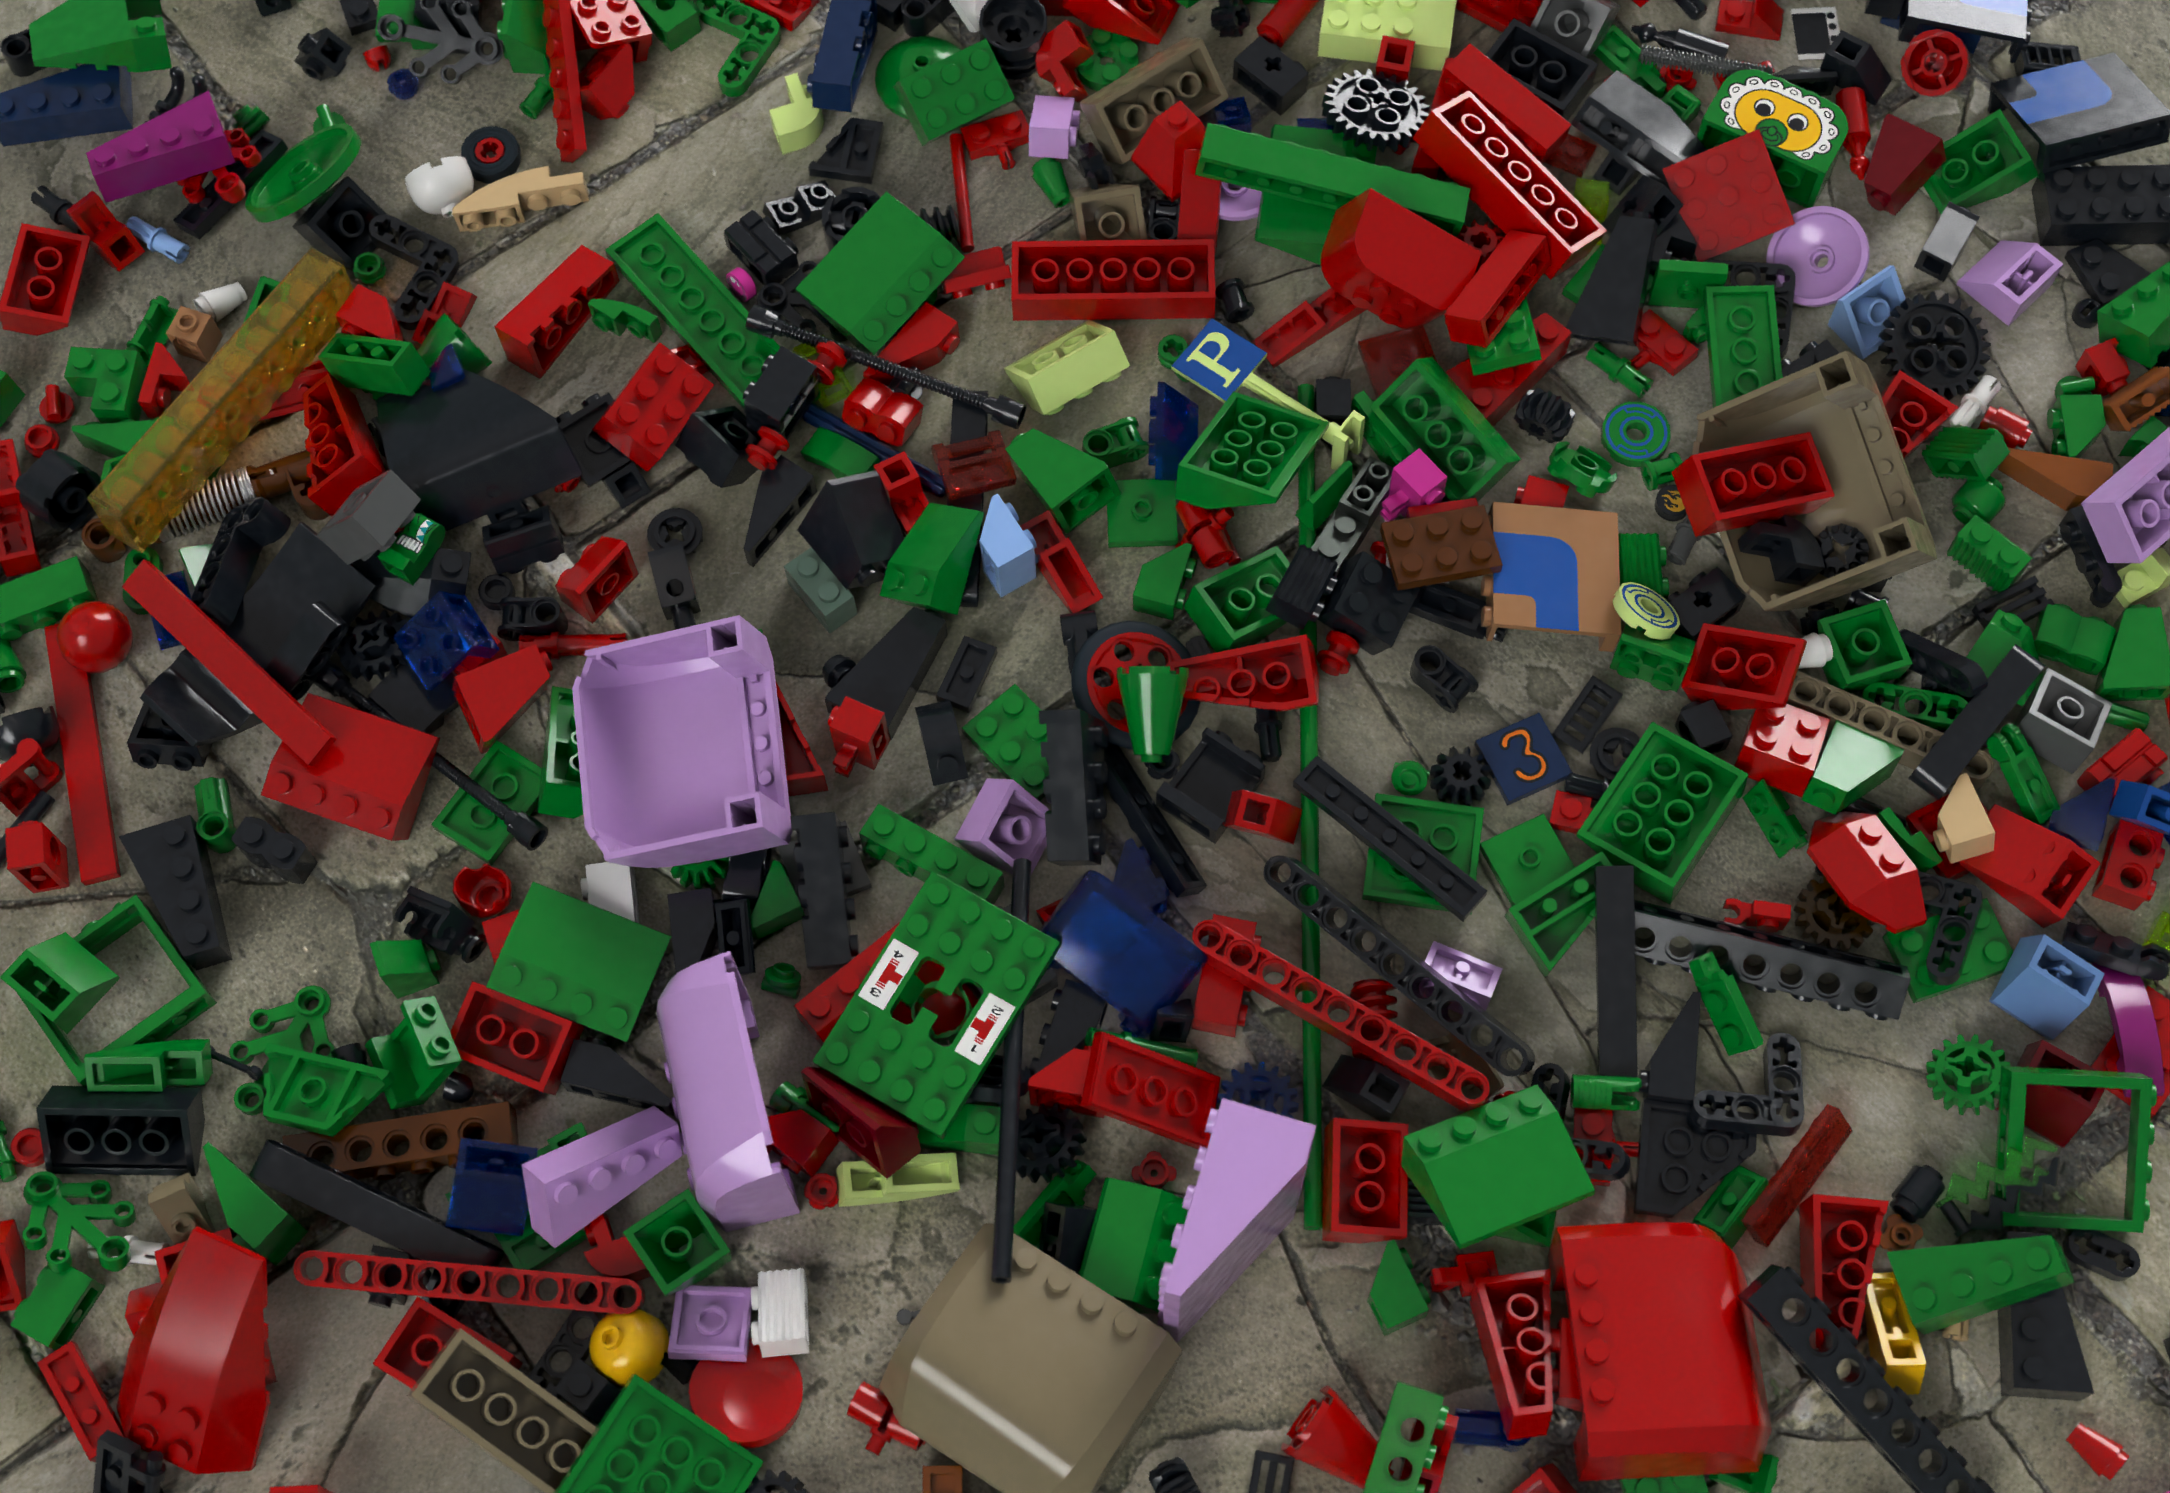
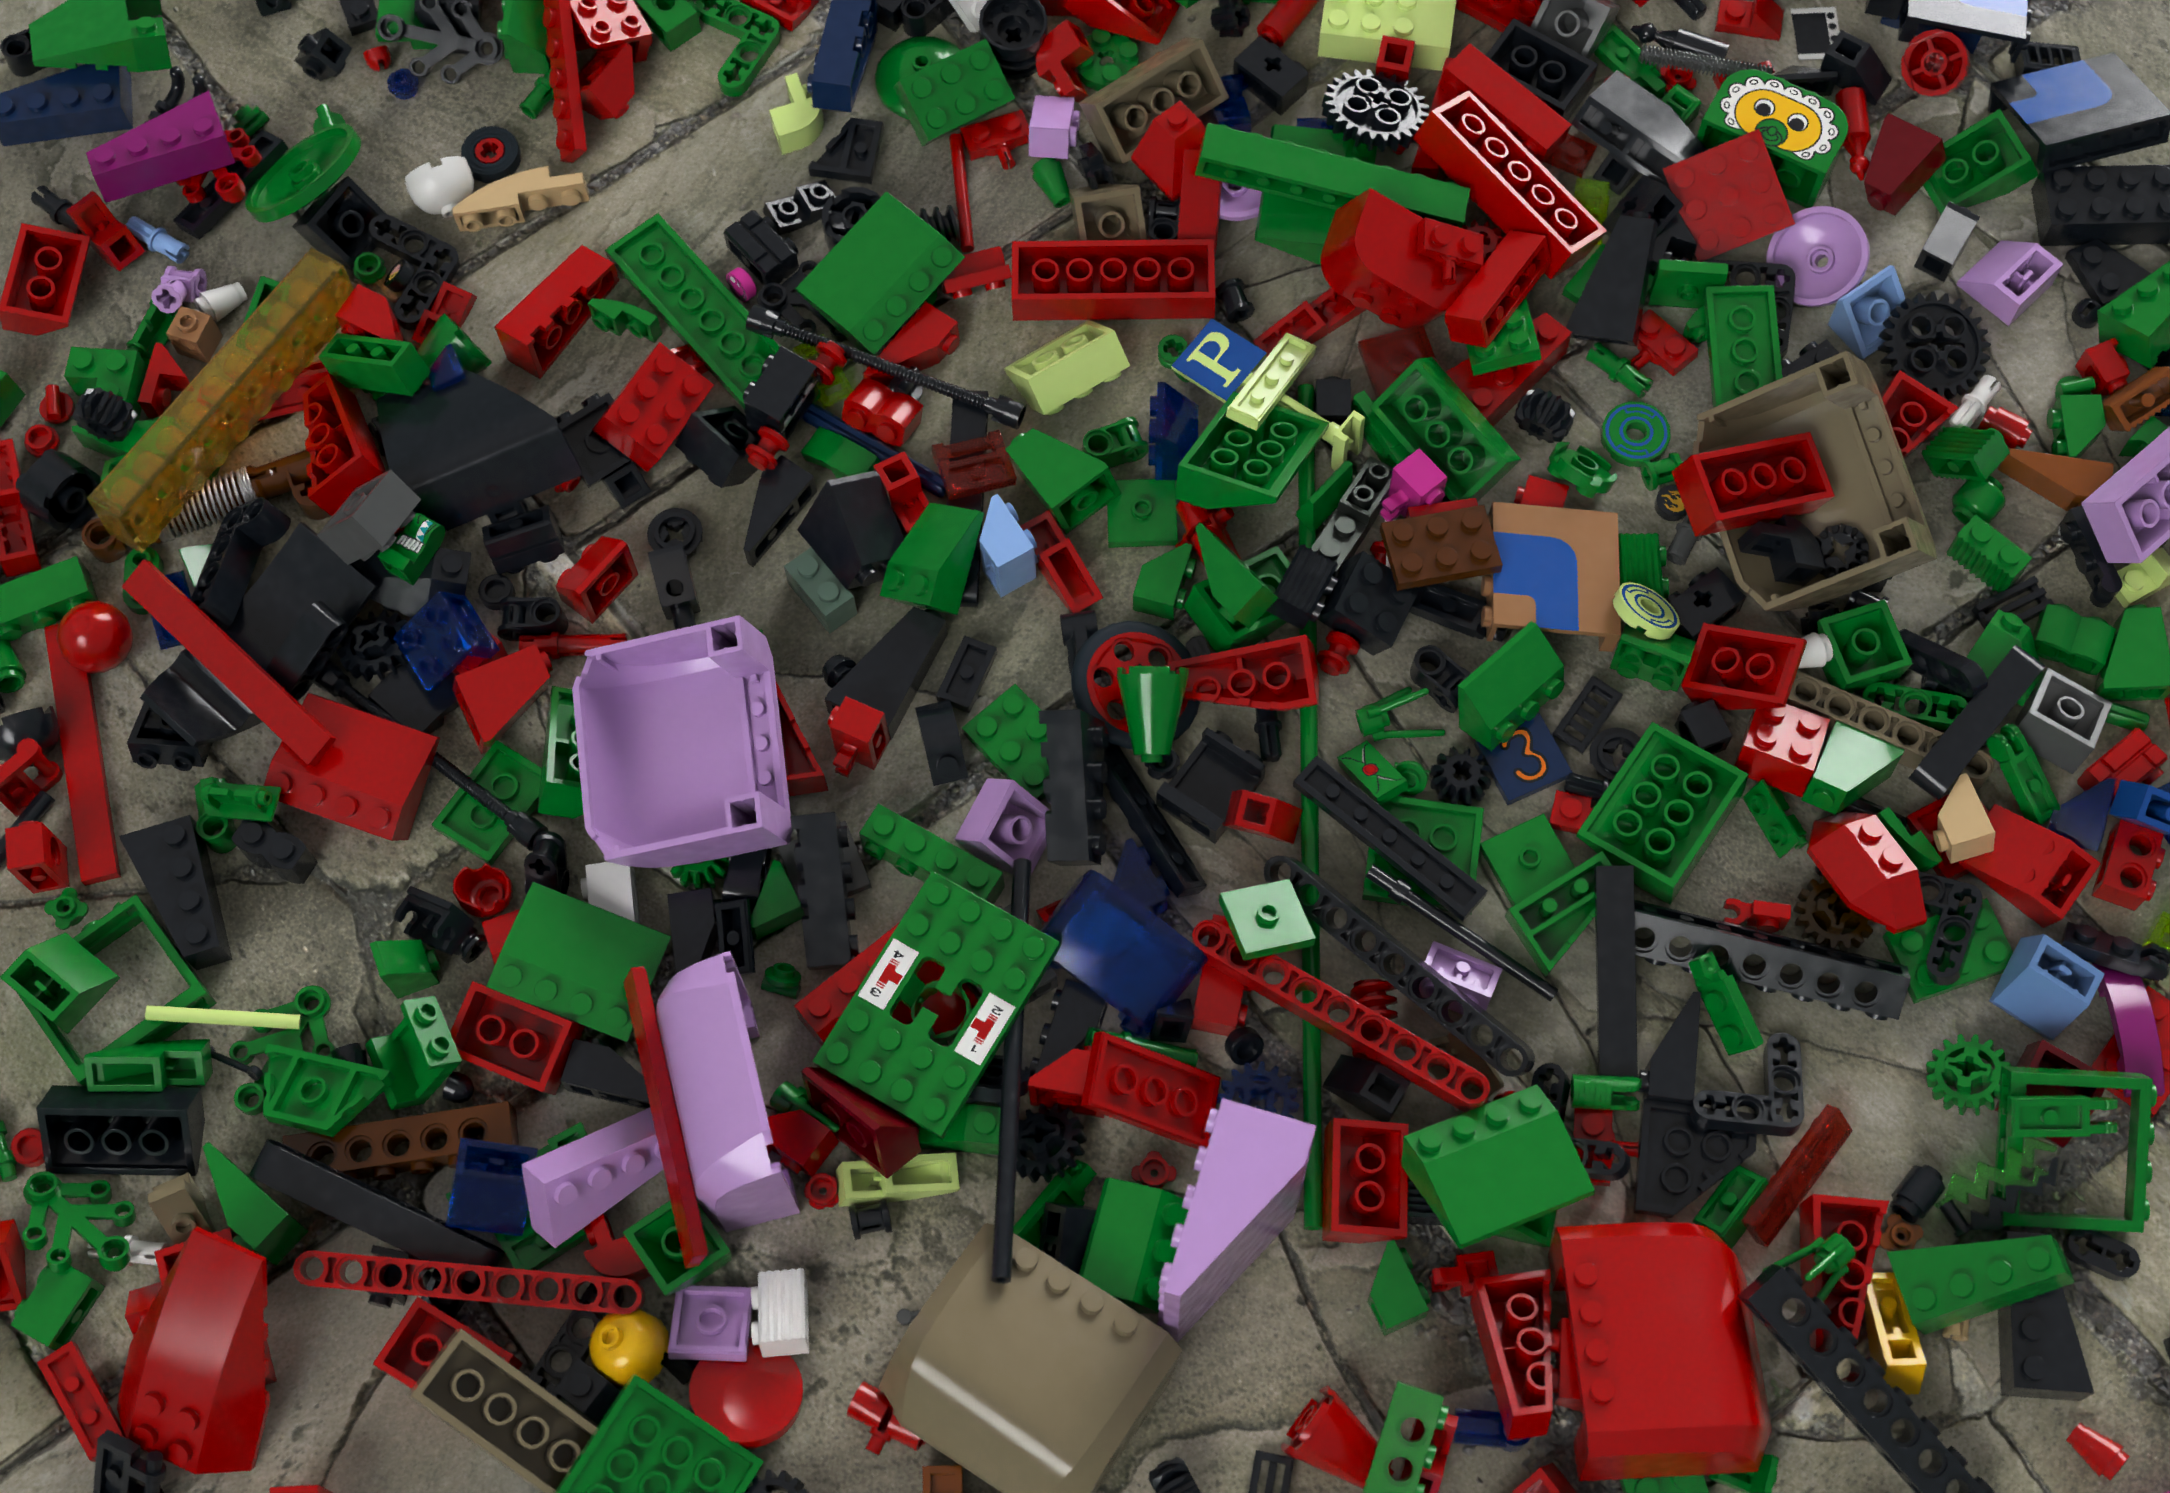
none -> green plate [44,887,89,930]
none -> black gear [72,388,137,442]
none -> yellowish green bar [145,1005,301,1029]
none -> lavender connector [151,266,207,314]
none -> green hinge [200,782,282,822]
none -> black tile [384,259,415,293]
none -> black piece [524,831,570,895]
none -> red tile [623,966,708,1269]
none -> black bush [849,1199,893,1240]
none -> green slope [1195,522,1278,629]
none -> plate [1218,879,1316,961]
none -> clear blue plate [1220,74,1248,99]
none -> black tile [1225,1026,1264,1065]
none -> yellowish green tile [1226,333,1316,431]
none -> green tile [1337,740,1409,805]
none -> green plant [1355,687,1446,742]
none -> black bar [1365,864,1558,1001]
none -> red plate [1417,217,1484,285]
none -> green slope [1458,621,1565,751]
none -> green plant [1762,1233,1856,1302]
none -> green hinge [2007,1096,2118,1137]

